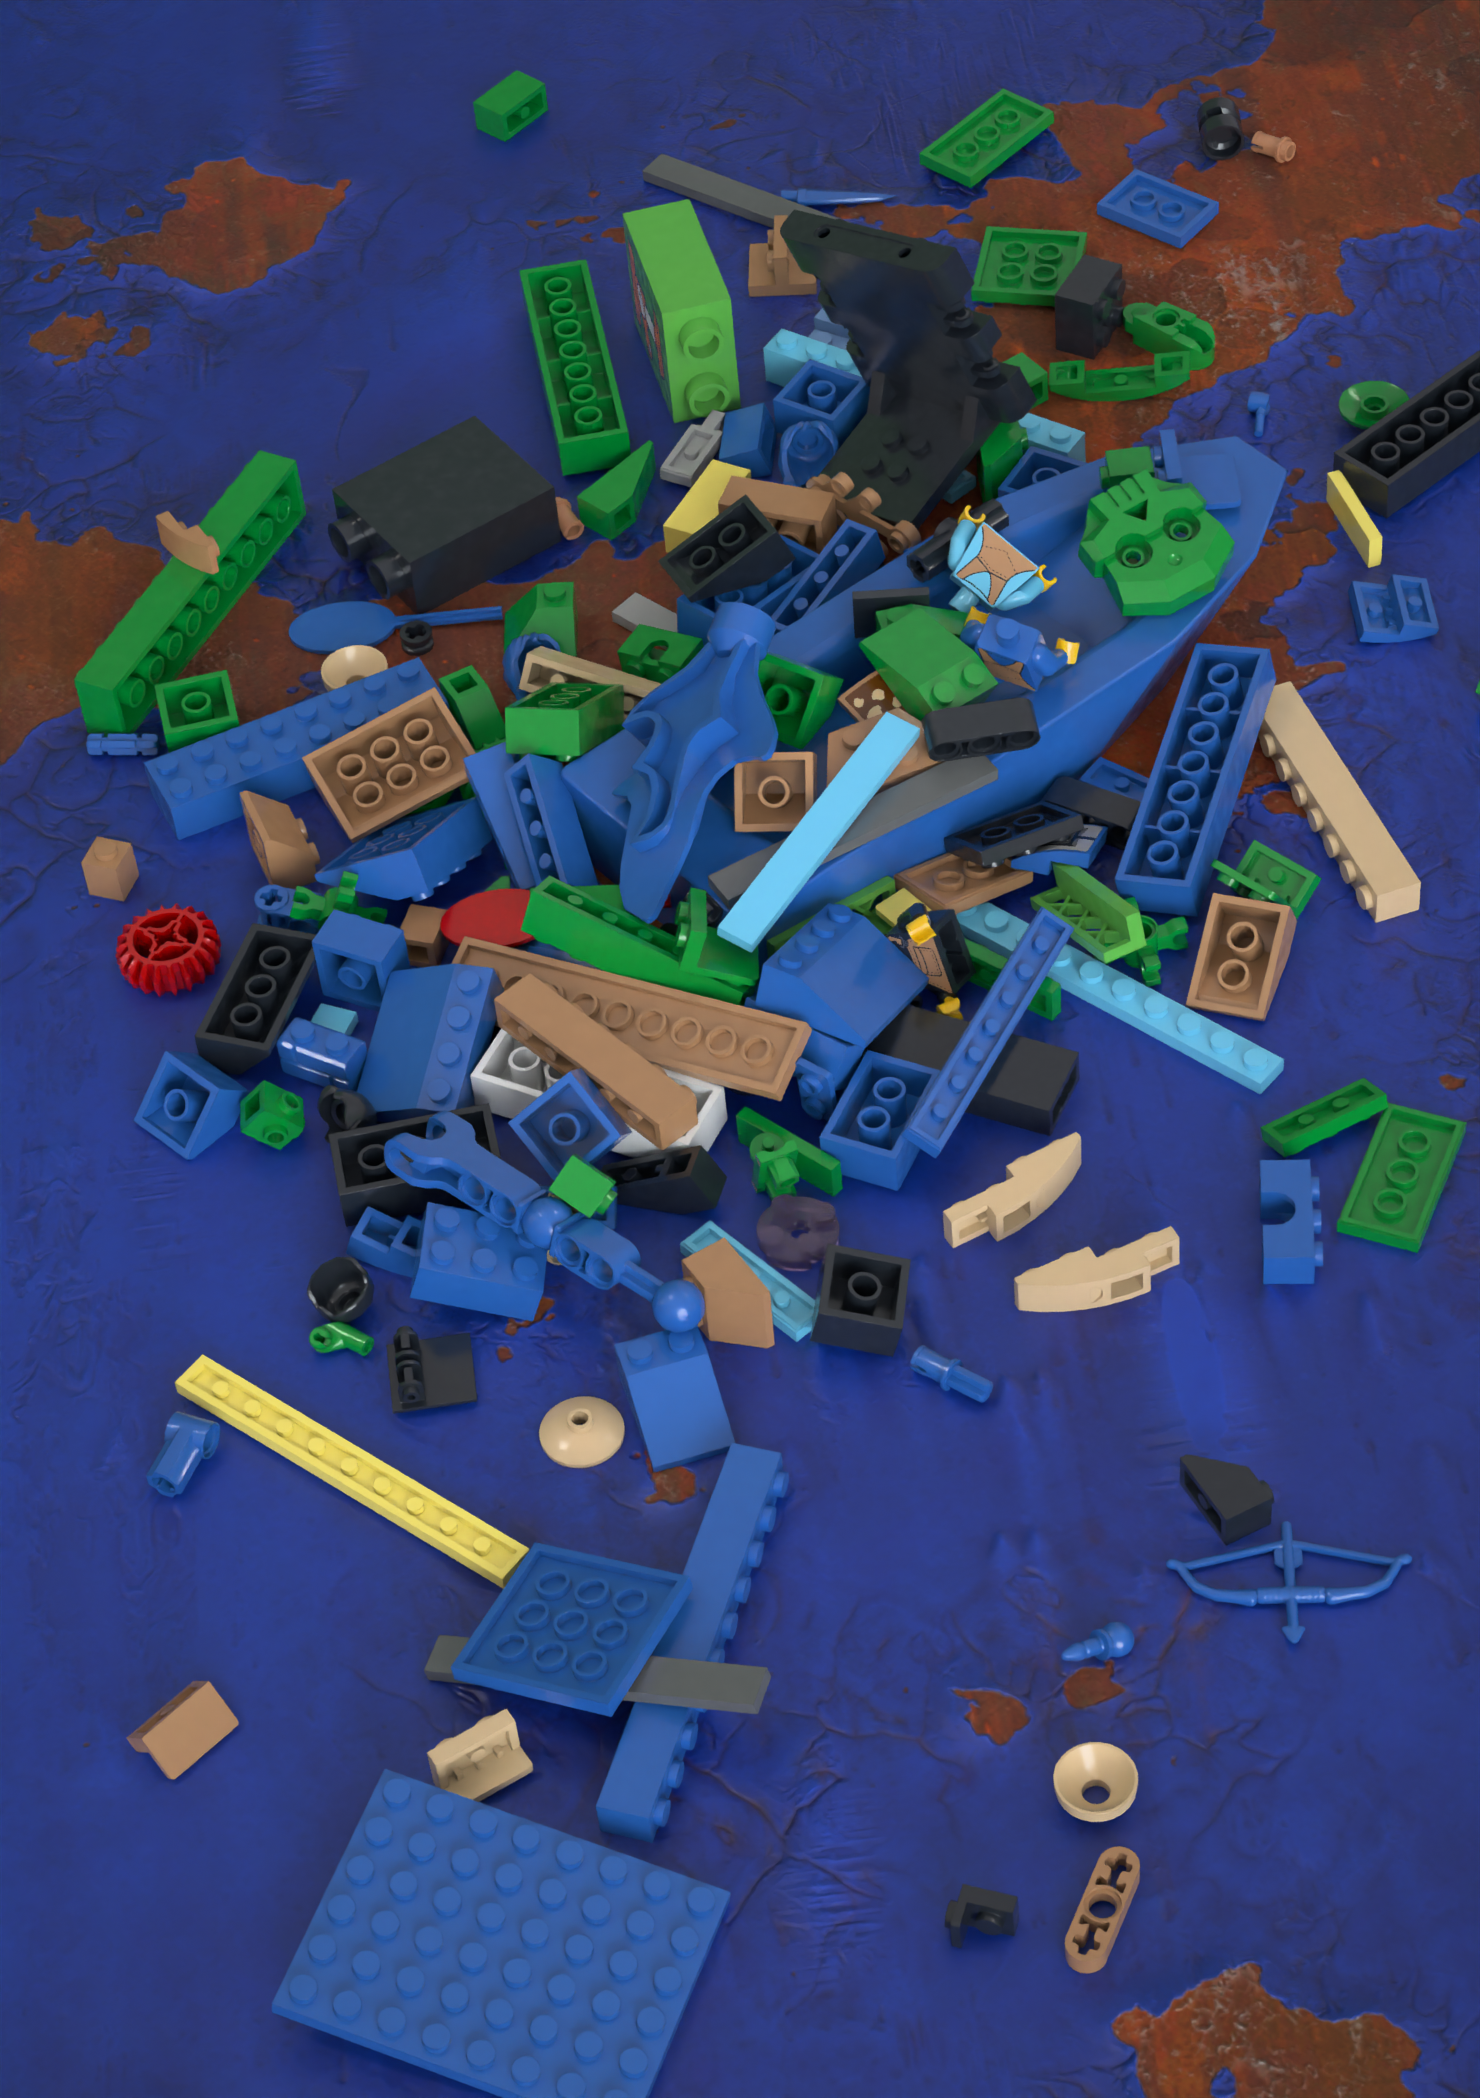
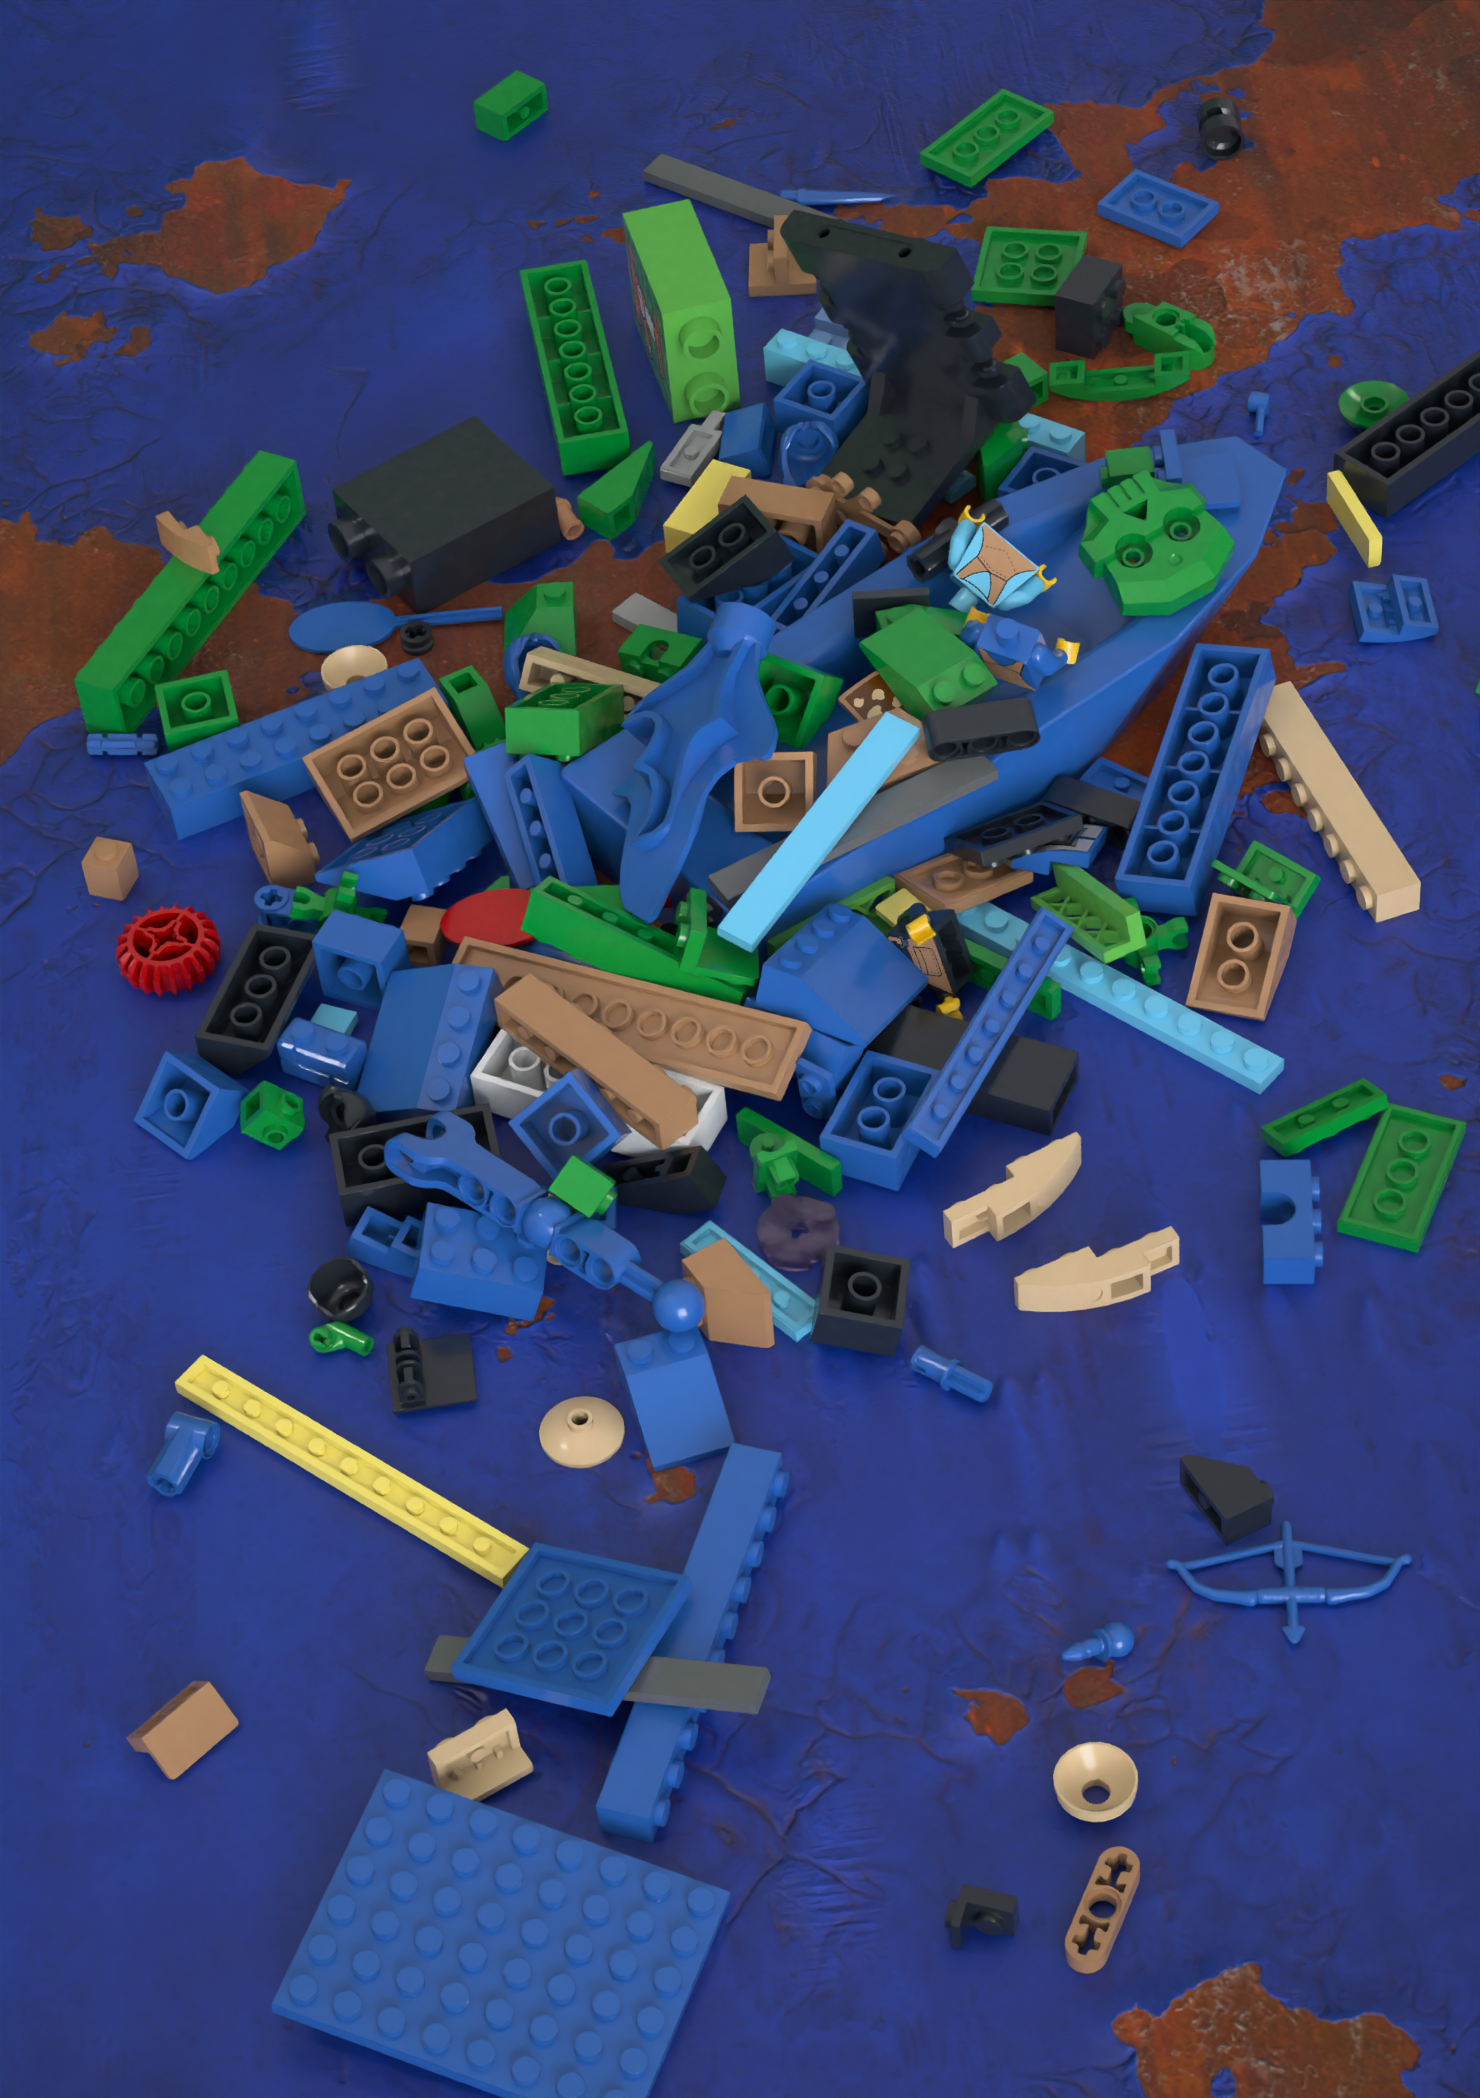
nougat pin [1251,131,1296,163] -> none

